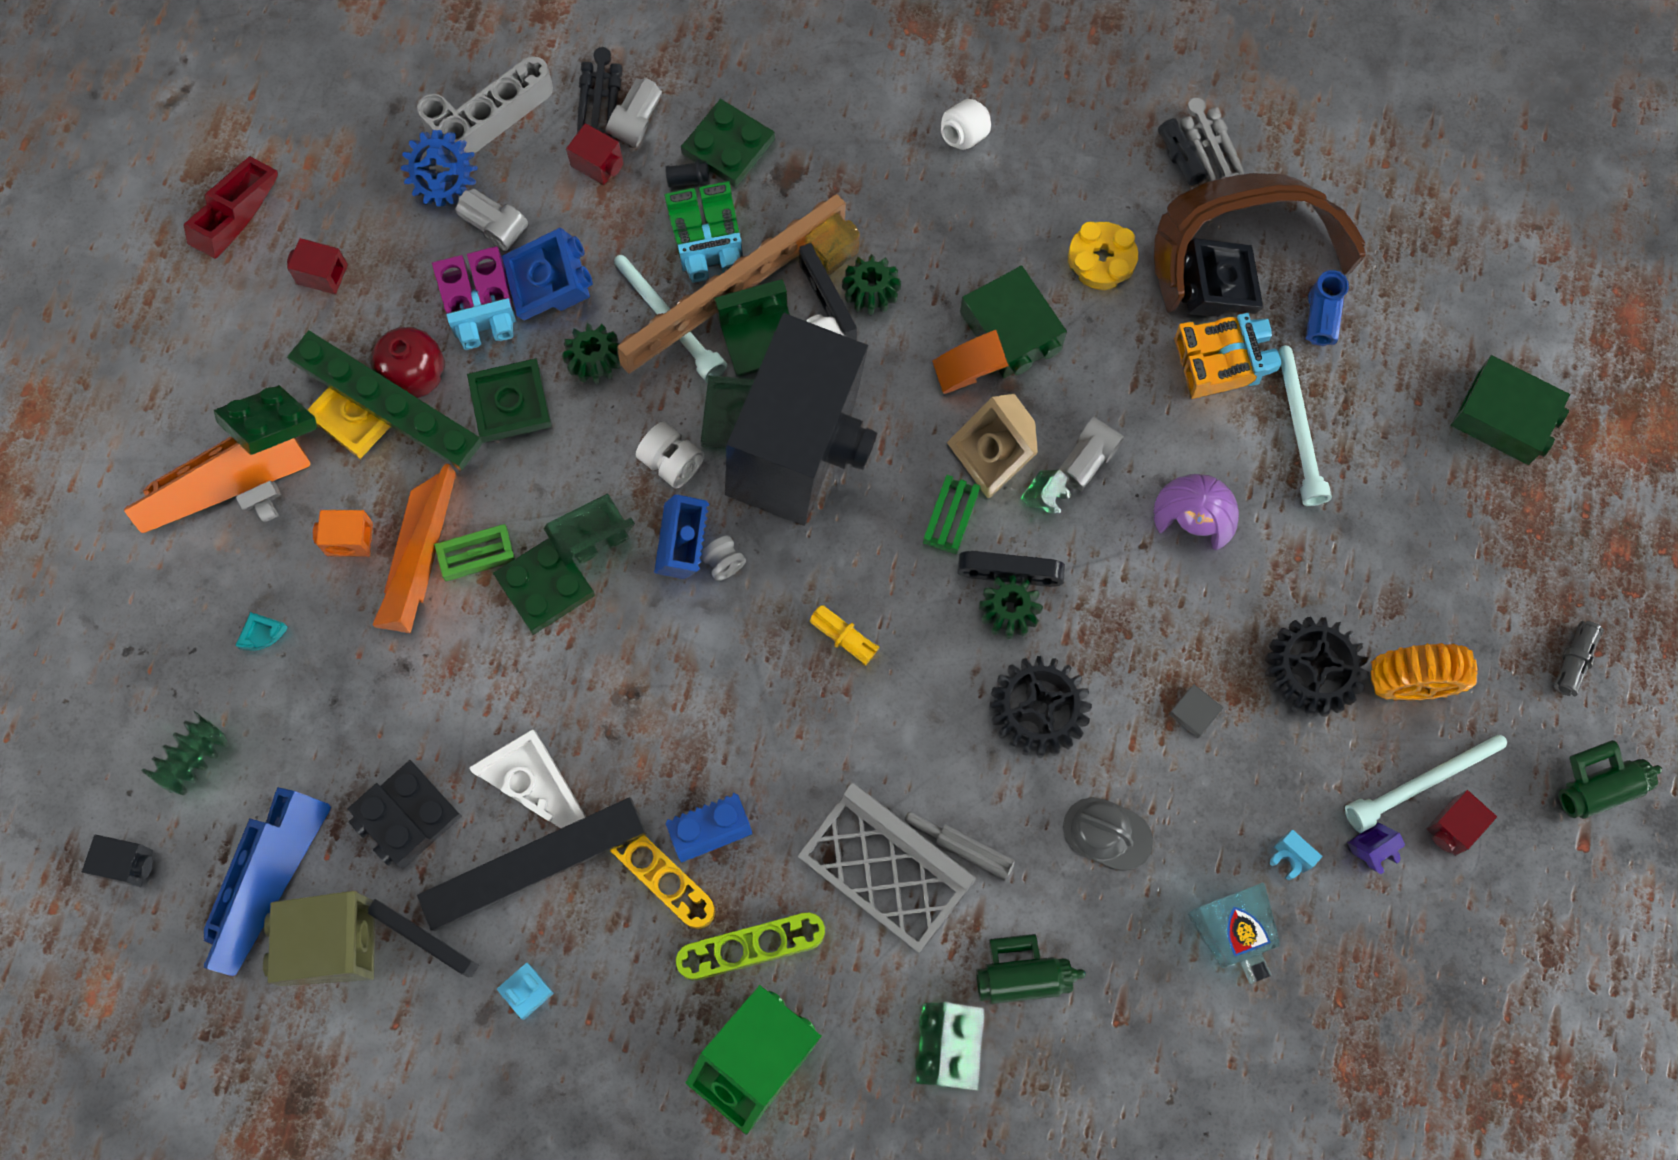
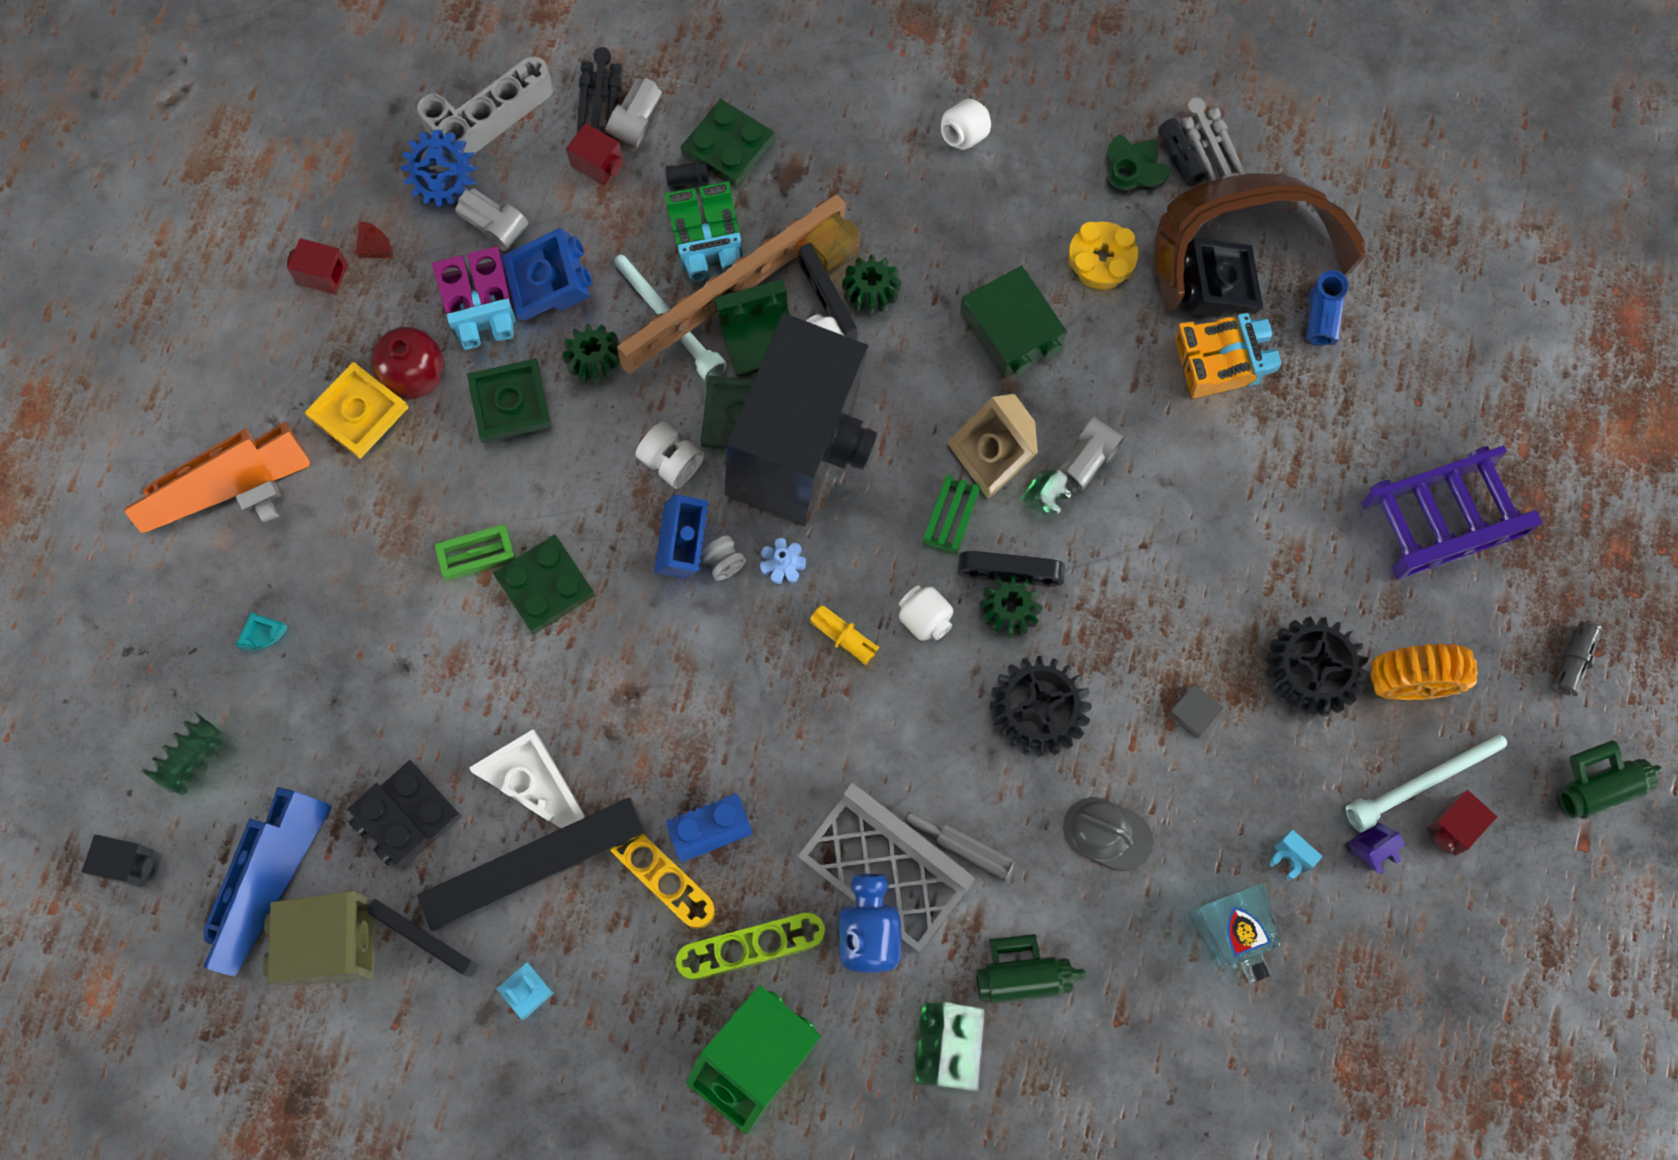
dark red slope [183,156,278,259] -> none
dark green plate [214,385,317,455] -> none
dark green plate [287,330,483,471] -> none
orange brick [313,510,373,557] -> none
orange wedge [373,463,456,634] -> none
clear green bracket [543,493,635,566] -> none
orange slope [932,330,1009,394] -> none
medium lavender hair [1153,474,1239,551] -> none
light aqua piece [1278,345,1332,506] -> none
dark green brick [1450,355,1571,465] -> none
none -> clear red tile [356,221,393,258]
none -> light blue plant [760,538,806,584]
none -> blue piece [838,874,901,973]
none -> white head [898,586,953,641]
none -> dark green plate [1107,134,1172,190]
none -> dark purple fence [1361,445,1543,580]

